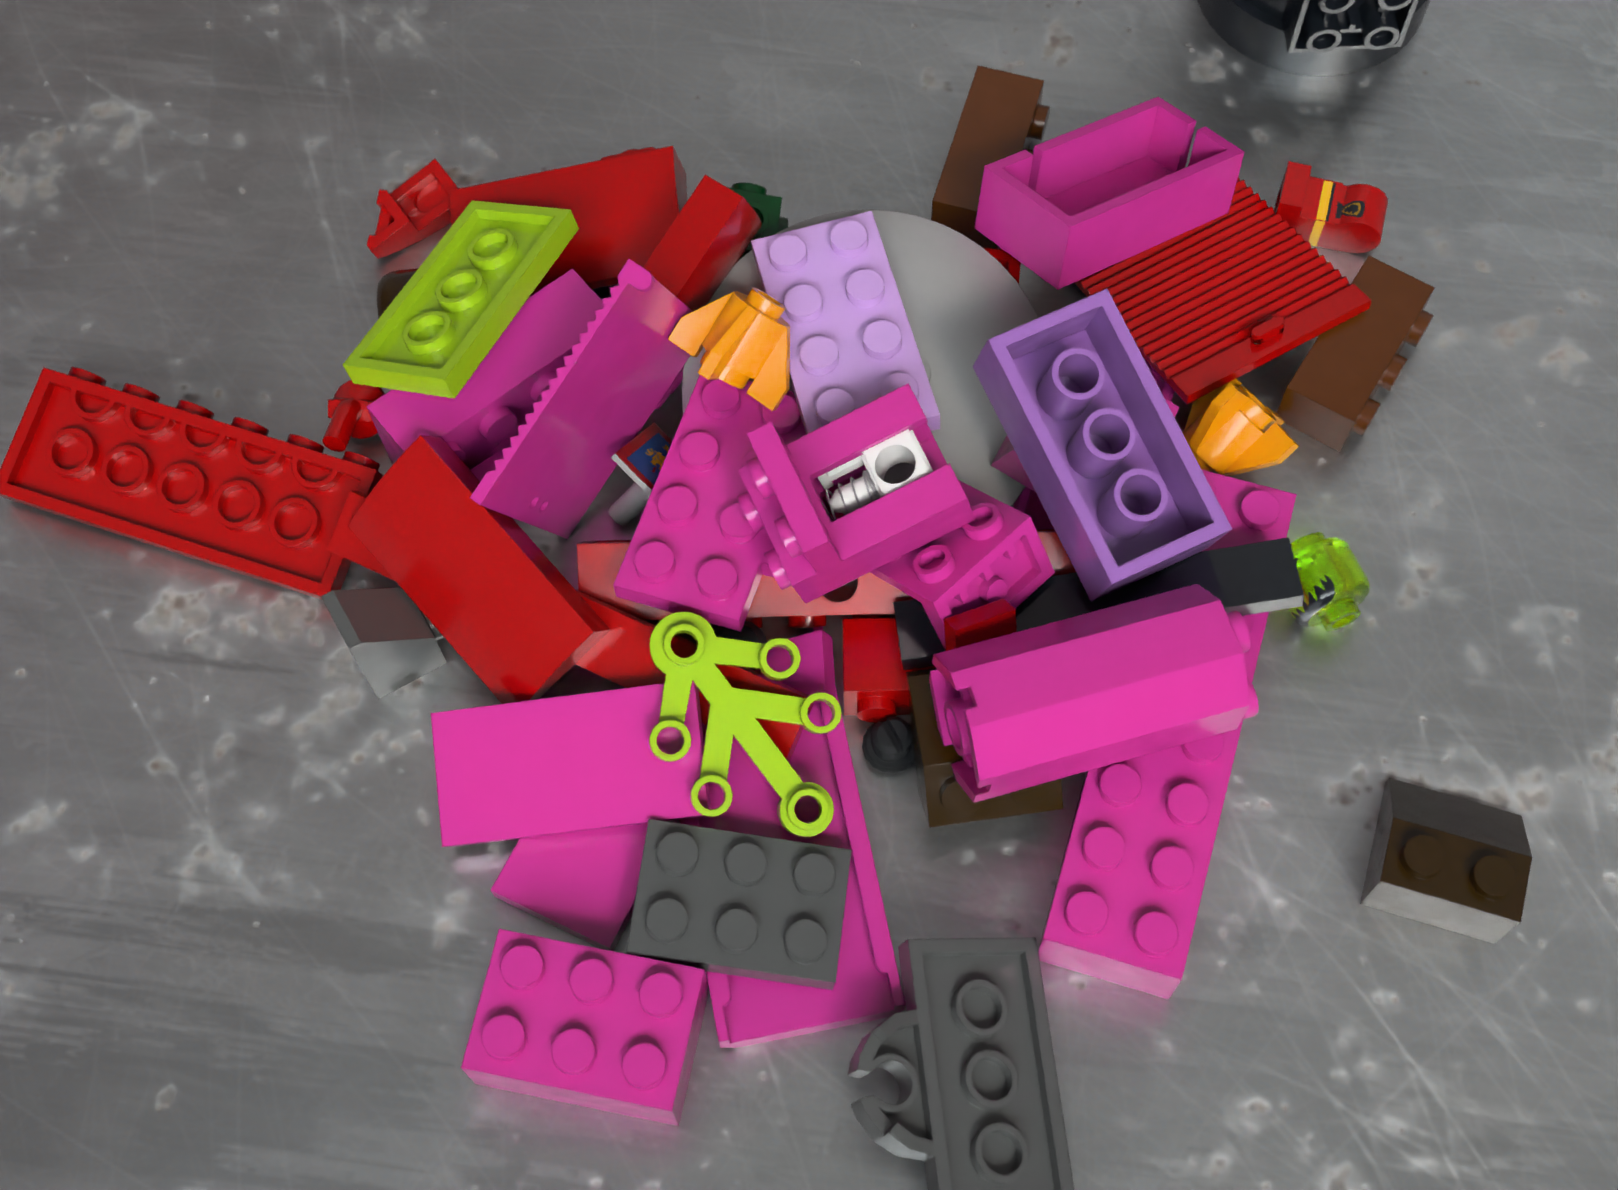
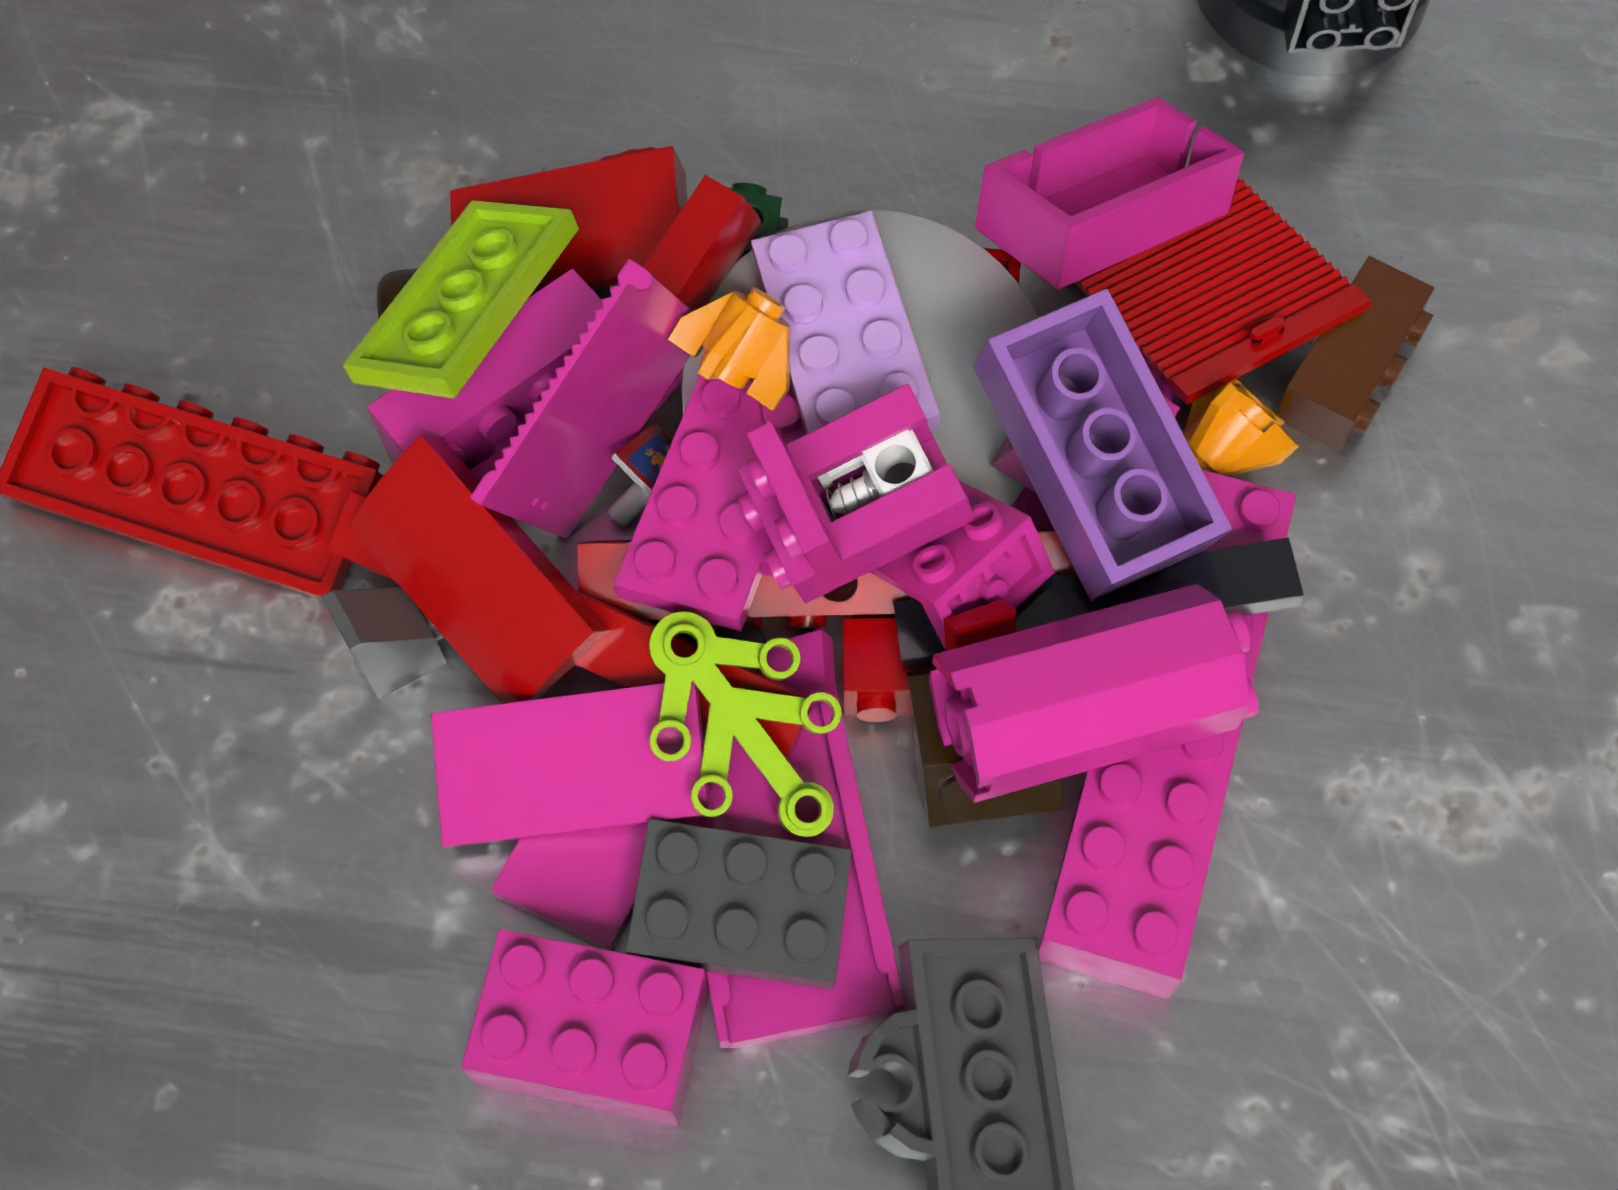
red plate [322,380,385,452] -> none
red slope [367,158,458,259] -> none
black piece [862,716,915,774] -> none
reddish brown brick [931,66,1050,249] -> none
red leg [1274,161,1388,253] -> none
clear neon green head [1289,532,1371,632] -> none
dark brown slope [1360,778,1532,944] -> none

